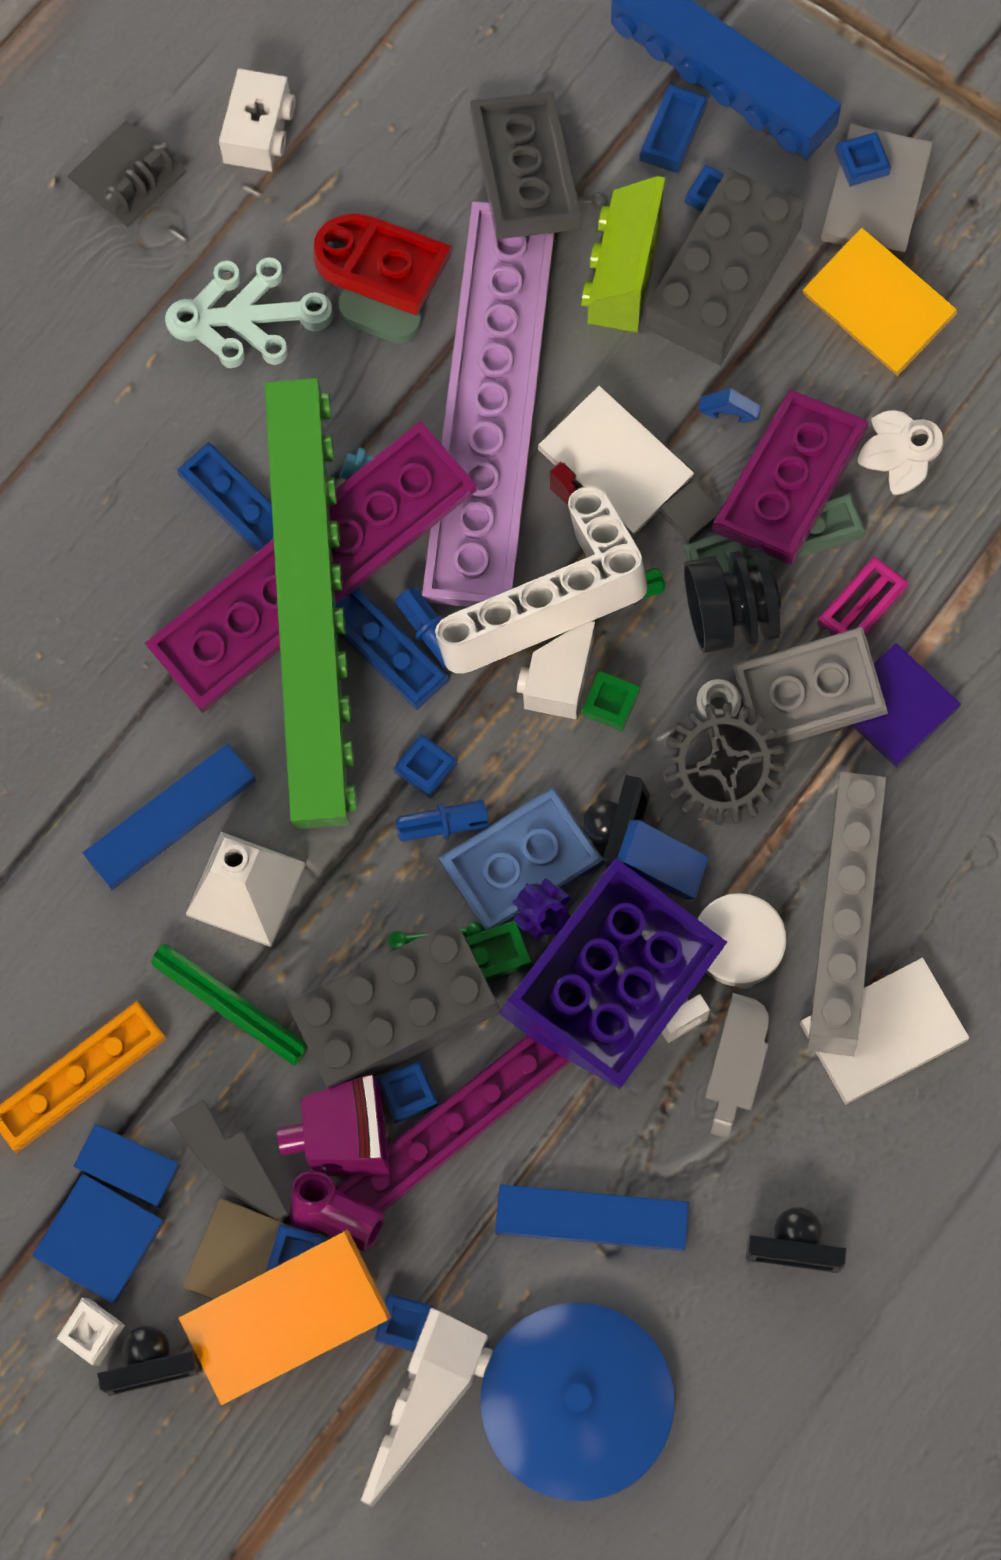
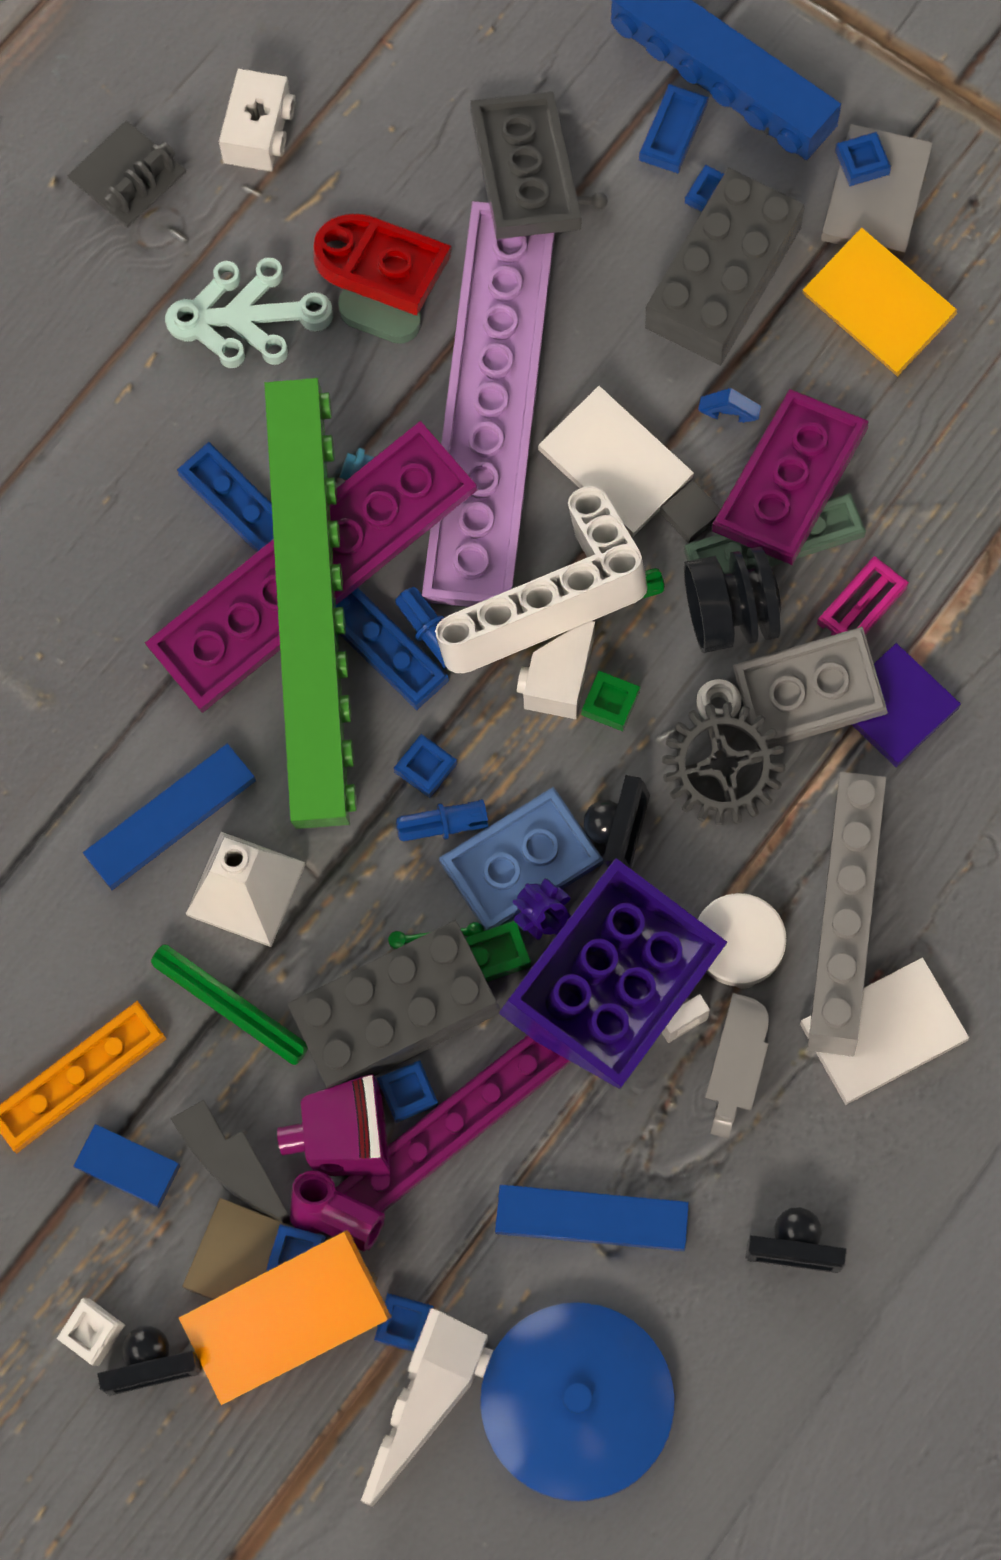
blue tile [32,1173,165,1305] -> none
dark red tile [550,461,578,505] -> none
lime slope [581,176,665,333] -> none
blue tile [617,820,709,900] -> none
white plate [857,410,944,496] -> none

